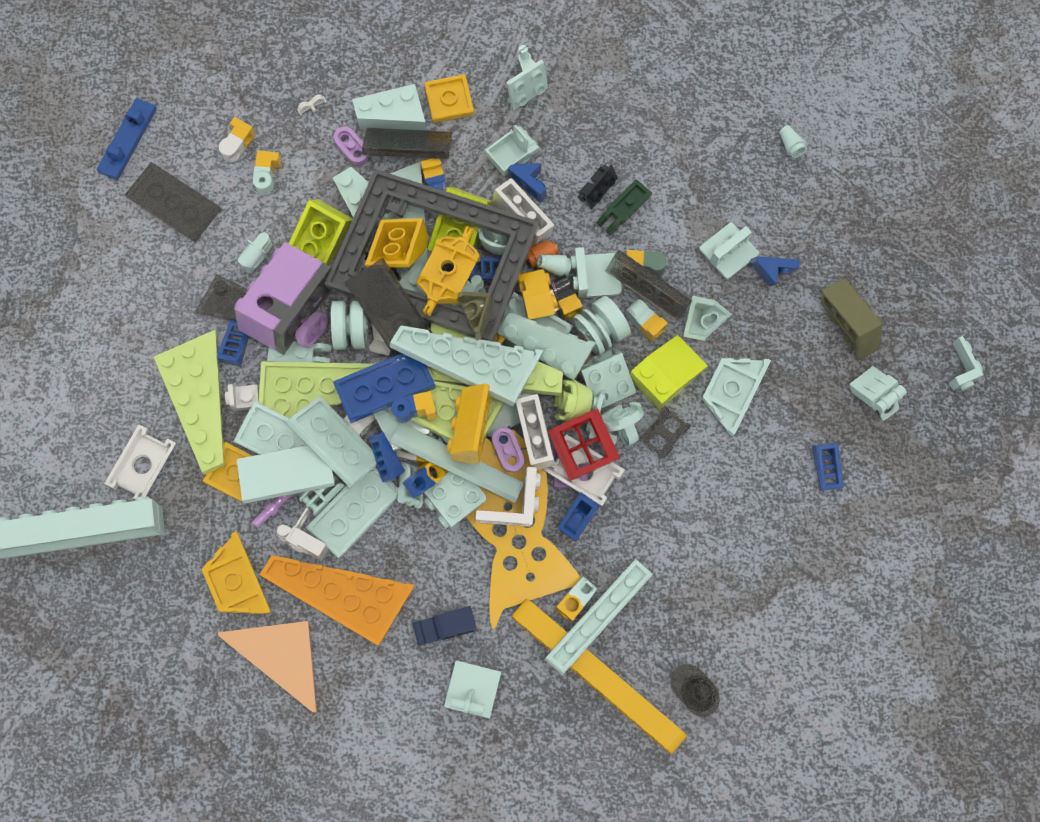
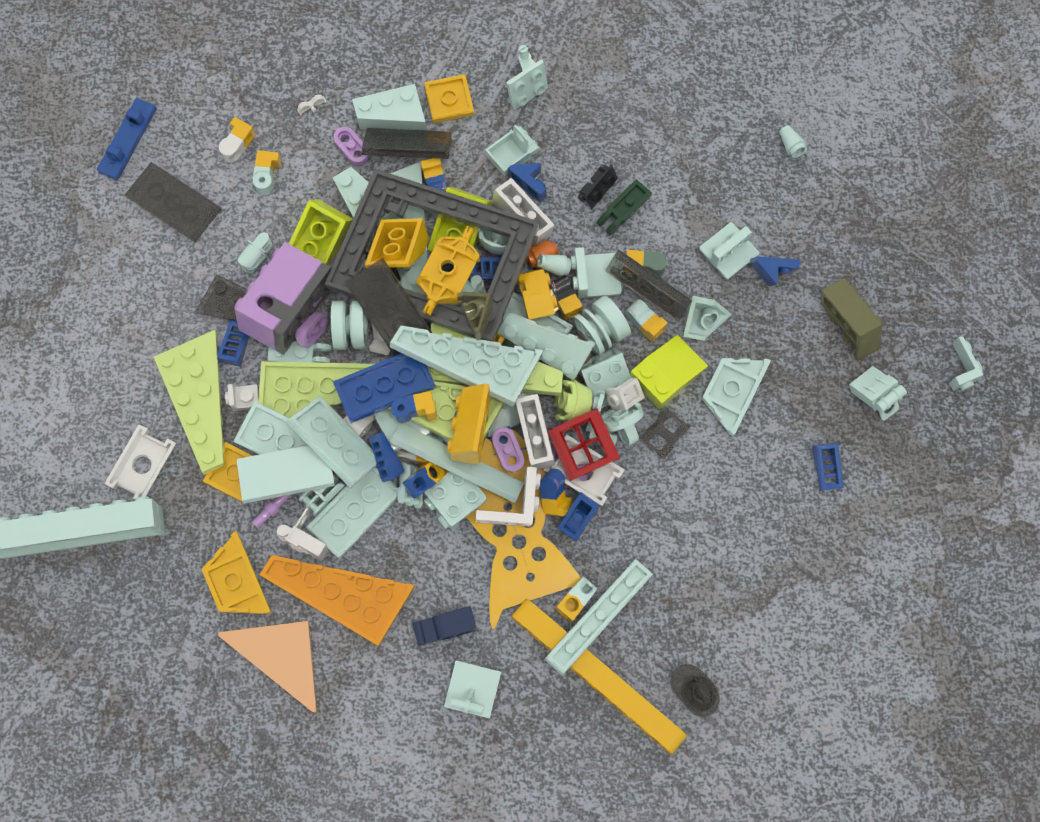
none -> leg [539,469,573,516]
none -> white bracket [605,377,645,410]

